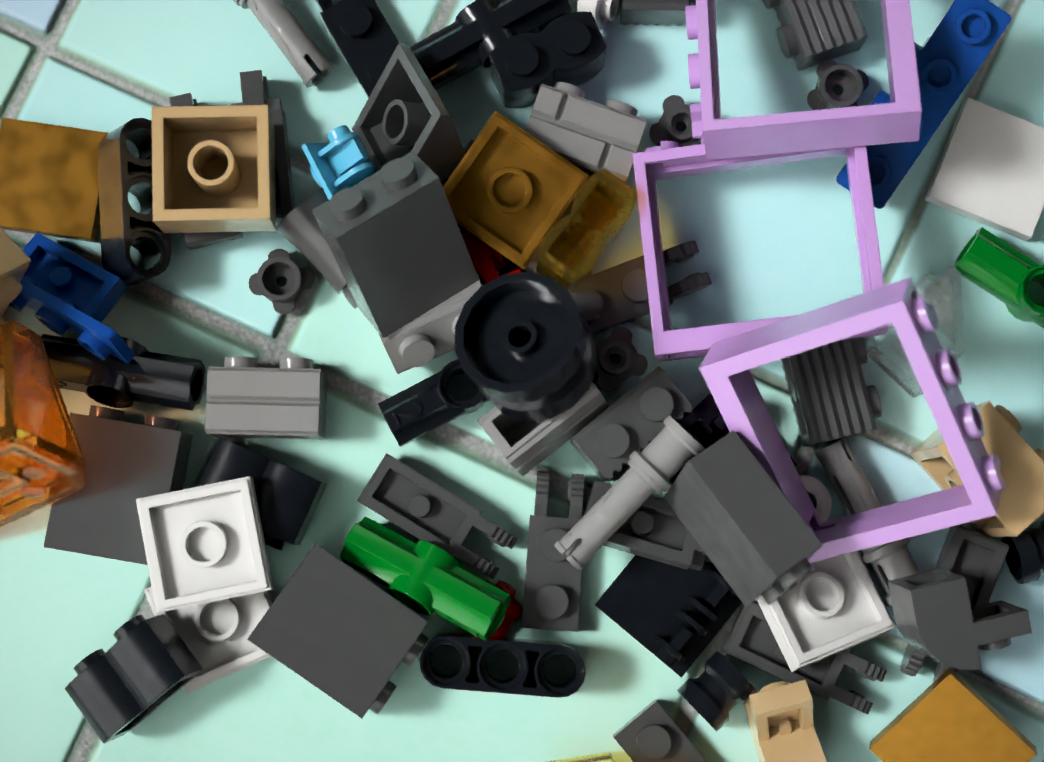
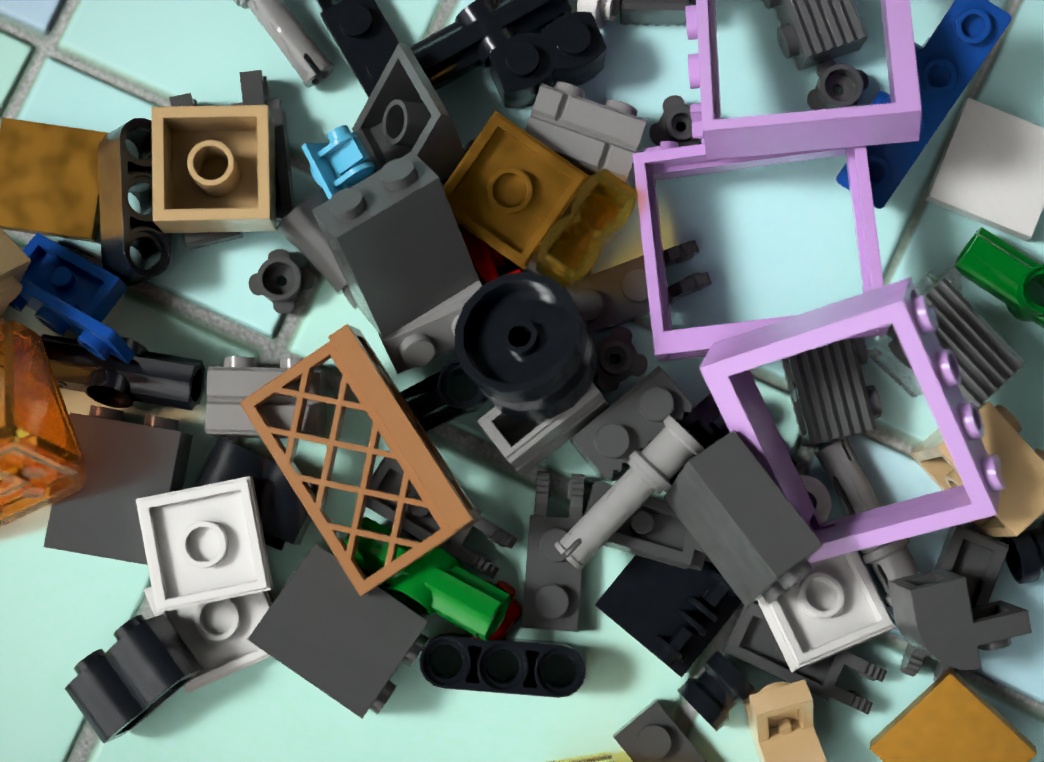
none -> medium nougat fence [239,324,482,596]
none -> dark grey brick [886,278,1026,408]

